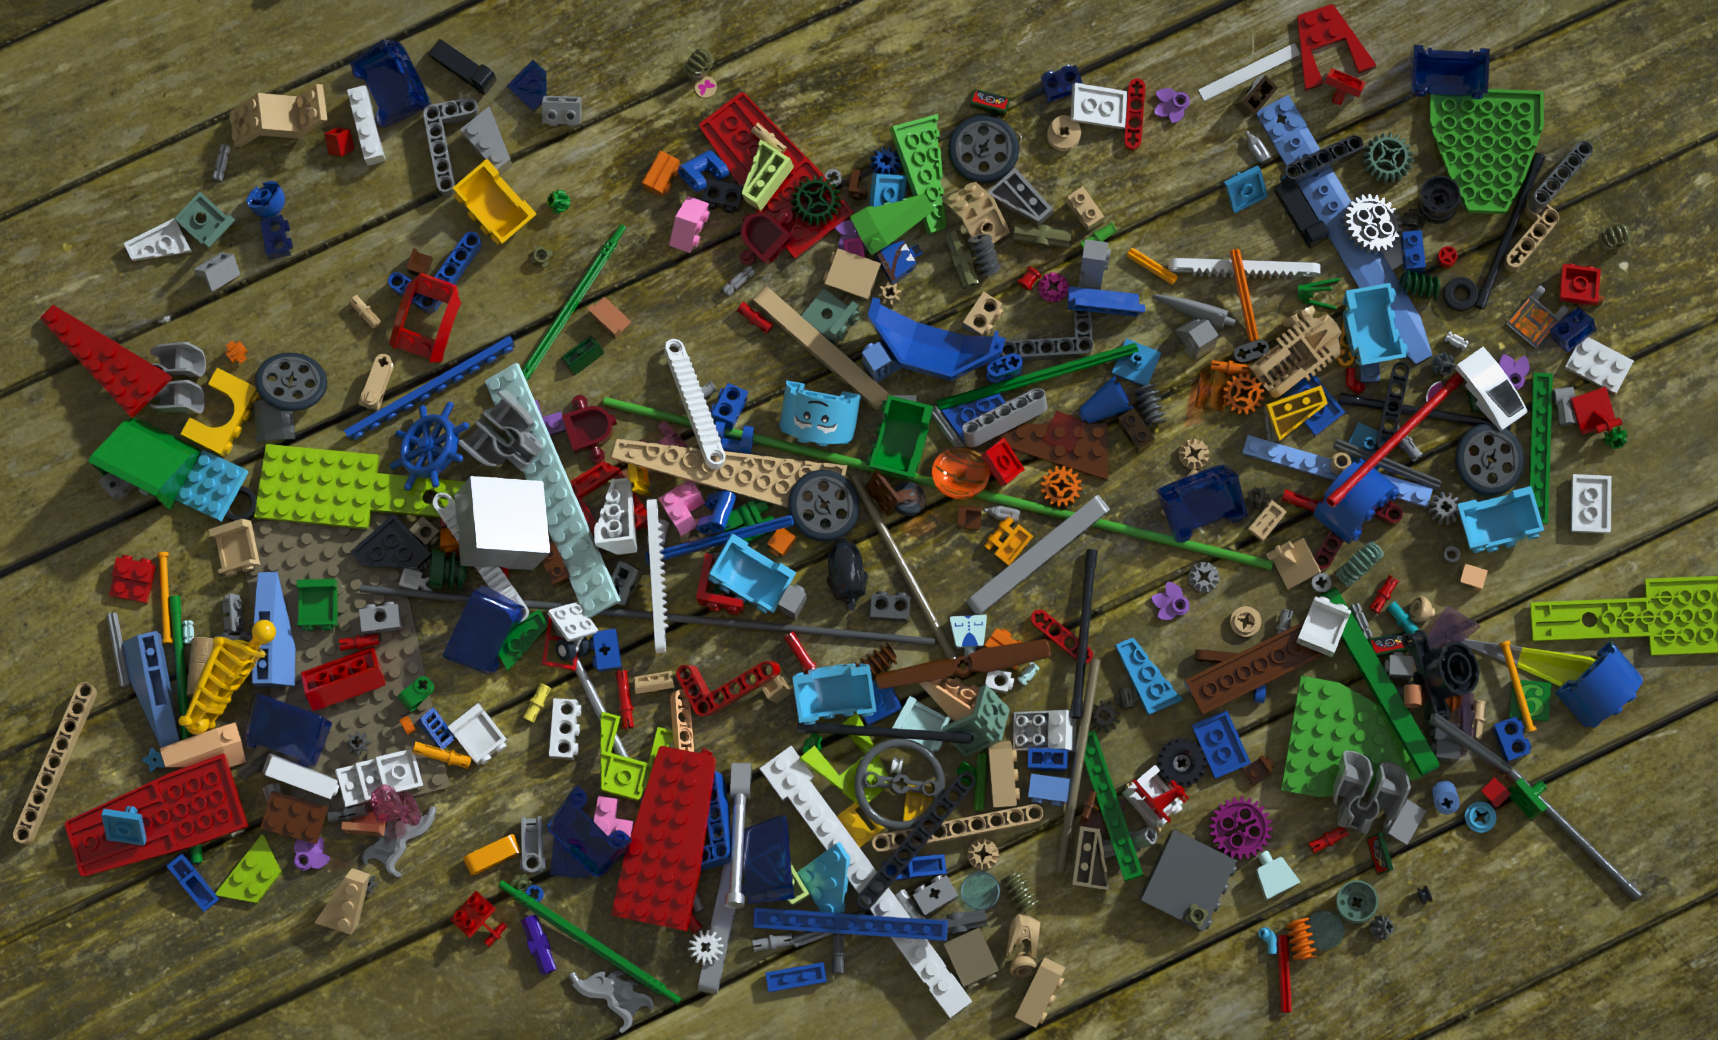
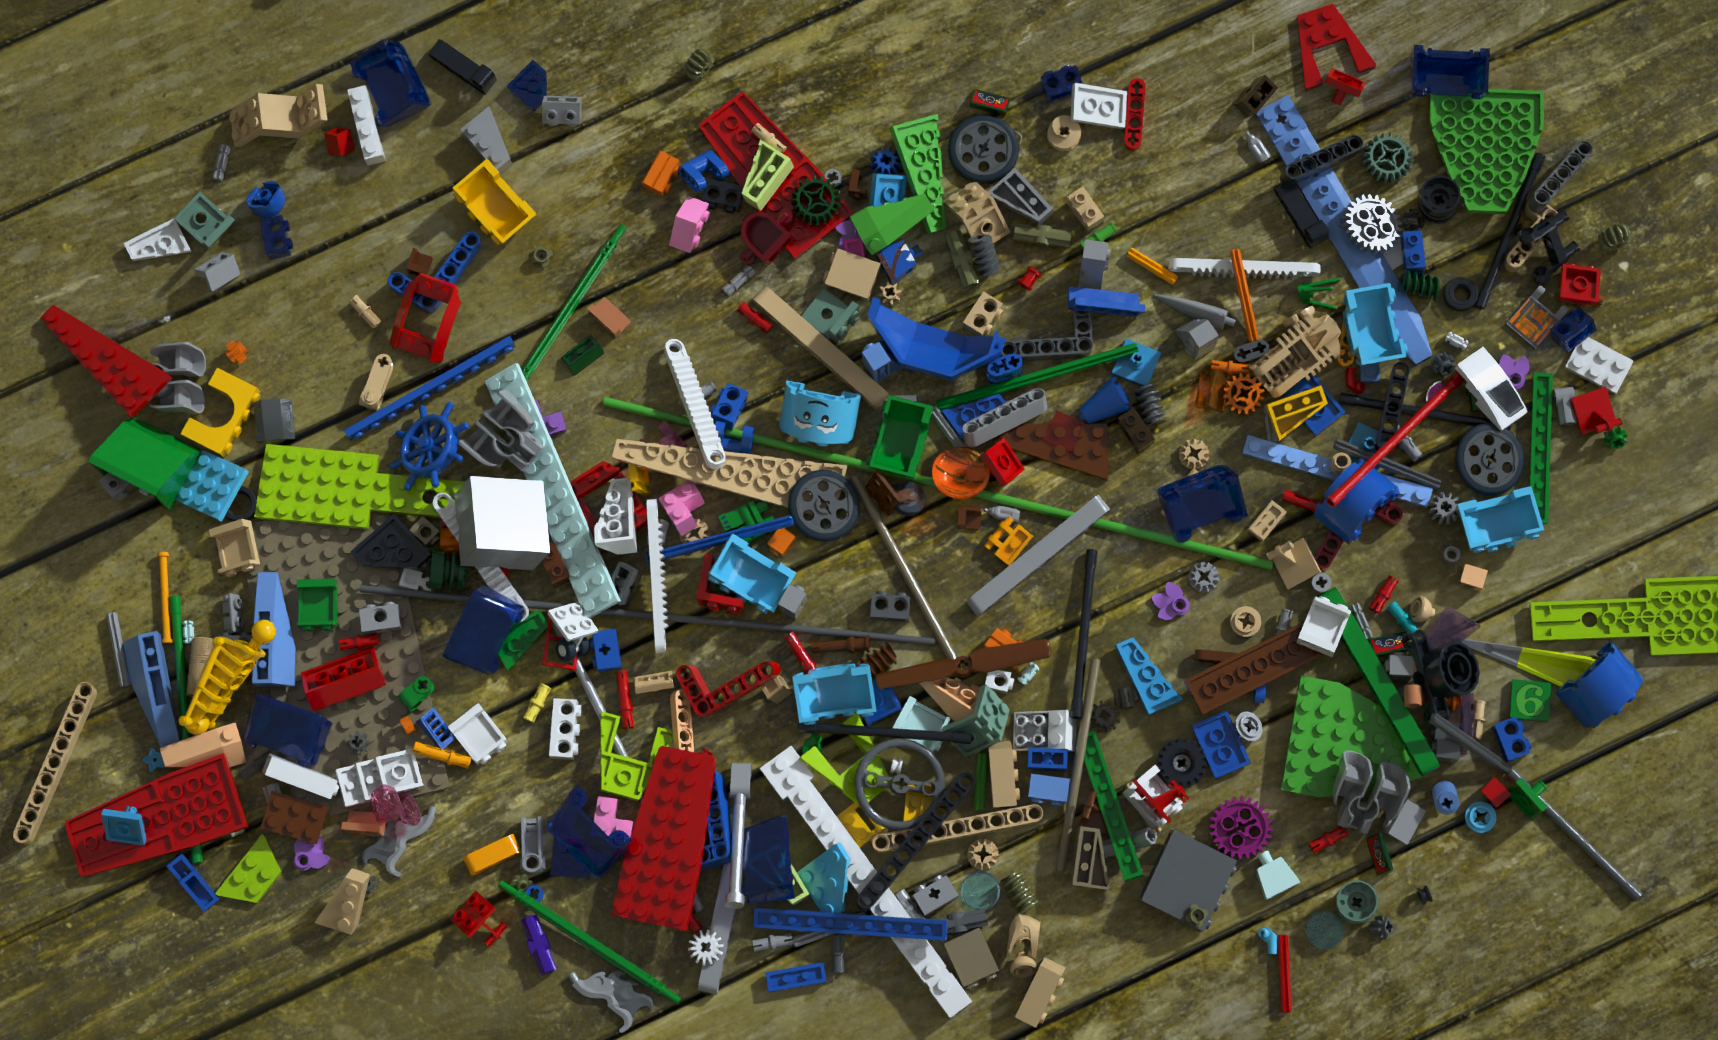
red plate [109,554,156,604] -> none
wedge [254,353,327,412] -> none
dark grey pin [328,804,369,824] -> none
light grey beam [423,98,479,197] -> none
green gear [547,189,570,214] -> none
dark red piece [562,395,617,464] -> none
tan sticker [695,76,717,98] -> none
blue connector [696,490,736,535] -> none
black piece [826,538,869,611] -> none
blue slope [882,854,947,881] -> none
light aqua torso [950,615,987,657] -> none
green plant [957,762,977,786] -> none
red beam [1031,610,1093,664] -> none
dark pink gear [1038,272,1069,302] -> none
orange gear [1041,466,1082,508] -> none
medium lavender plate [1154,88,1190,123] -> none
white sticker [1199,43,1300,101] -> none
dark azure tile [1224,165,1268,213] -> none
reddish brown bracket [1242,755,1274,786] -> none
clear smoke gear [1245,487,1270,511] -> none
orange piece [1286,918,1318,961] -> none
sand green gear [1336,542,1384,587] -> none
red wheel [1437,246,1457,268] -> none
light orange bar [1499,640,1537,733] -> none
white plate [1571,474,1611,534] -> none
none -> reddish brown pin [811,635,871,654]
none -> light grey gear [1234,712,1263,742]
none -> black connector [1518,210,1580,284]

